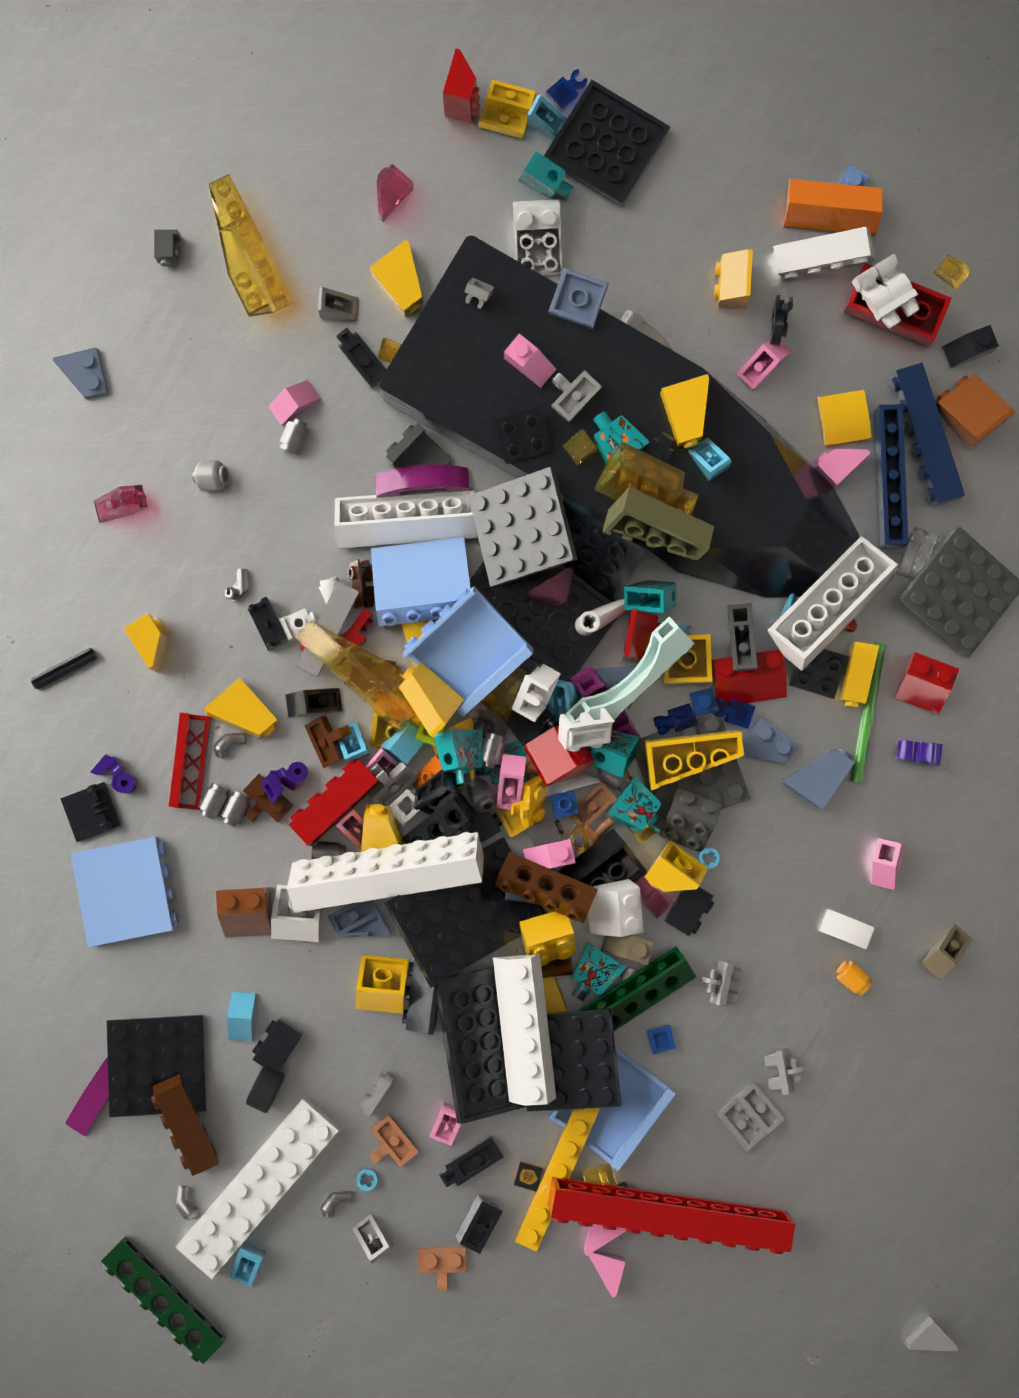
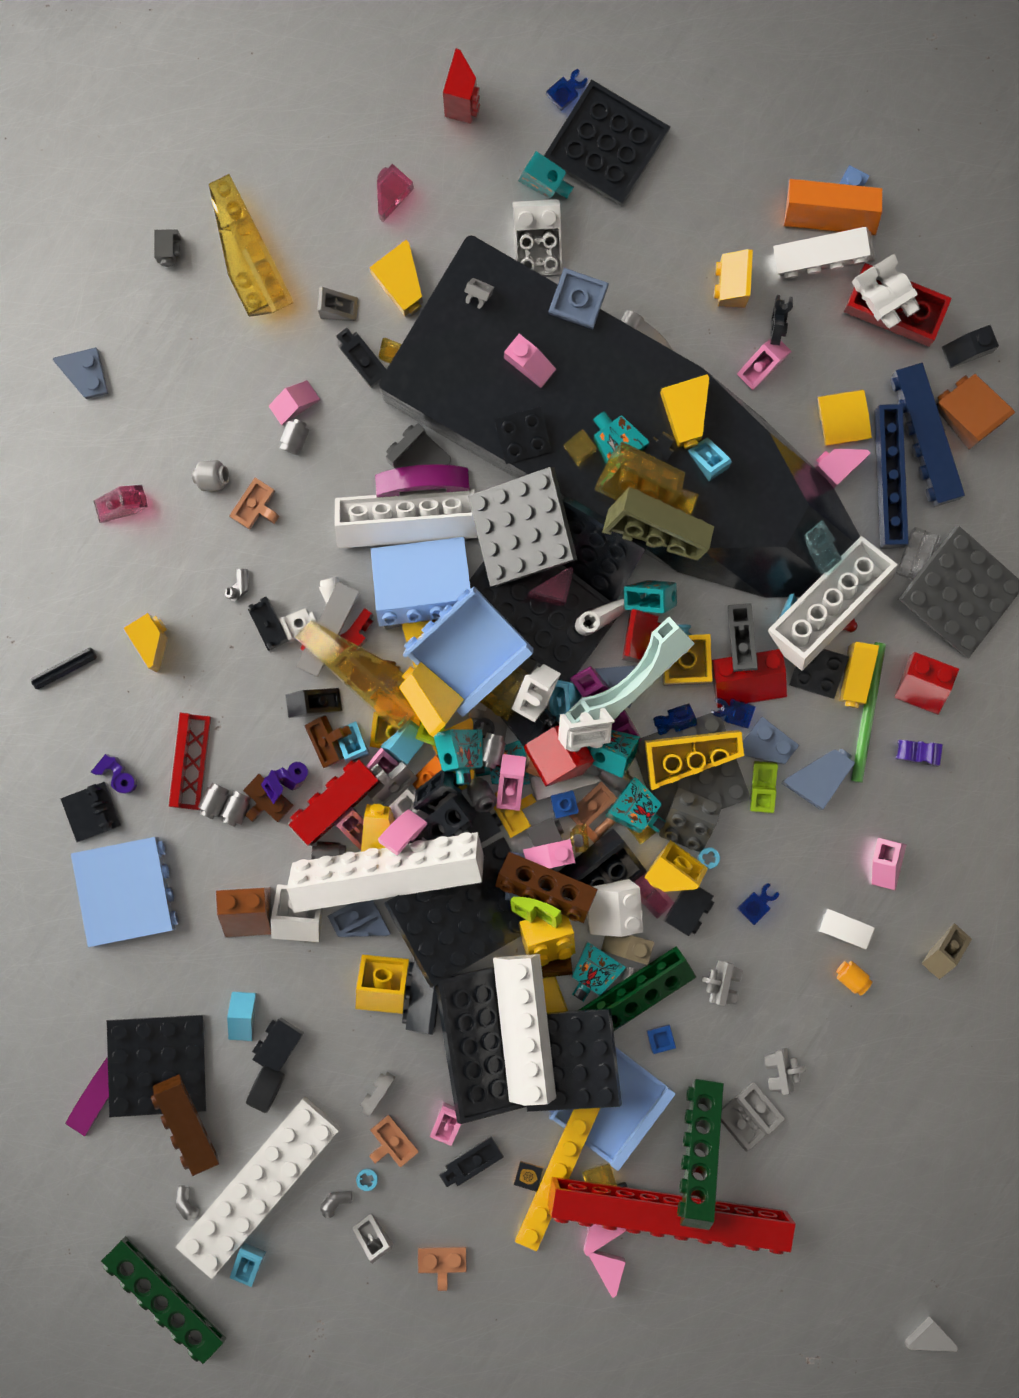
yellow slope [204,678,277,739] -> none
flat silver arm [214,733,246,758] -> none
reddish brown hinge [348,559,375,609] -> none
black hinge [455,1195,503,1254] -> none
yellow slope [479,79,536,139] -> none
yellow plate [511,775,546,828] -> none
medium azure slope [527,94,567,139] -> none
light grey plate [551,370,602,423] -> none
blue plate [689,687,718,716] -> none
clear yellow slope [934,255,969,290] -> none
none -> nougat plate [229,478,280,530]
none -> bright pink slope [378,809,427,856]
none -> lime slope [510,897,562,928]
none -> dark green brick [677,1079,724,1230]
none -> clear blue plate [737,883,779,925]
none -> lime slope [750,761,778,813]
none -> clear light blue slope [804,521,842,573]

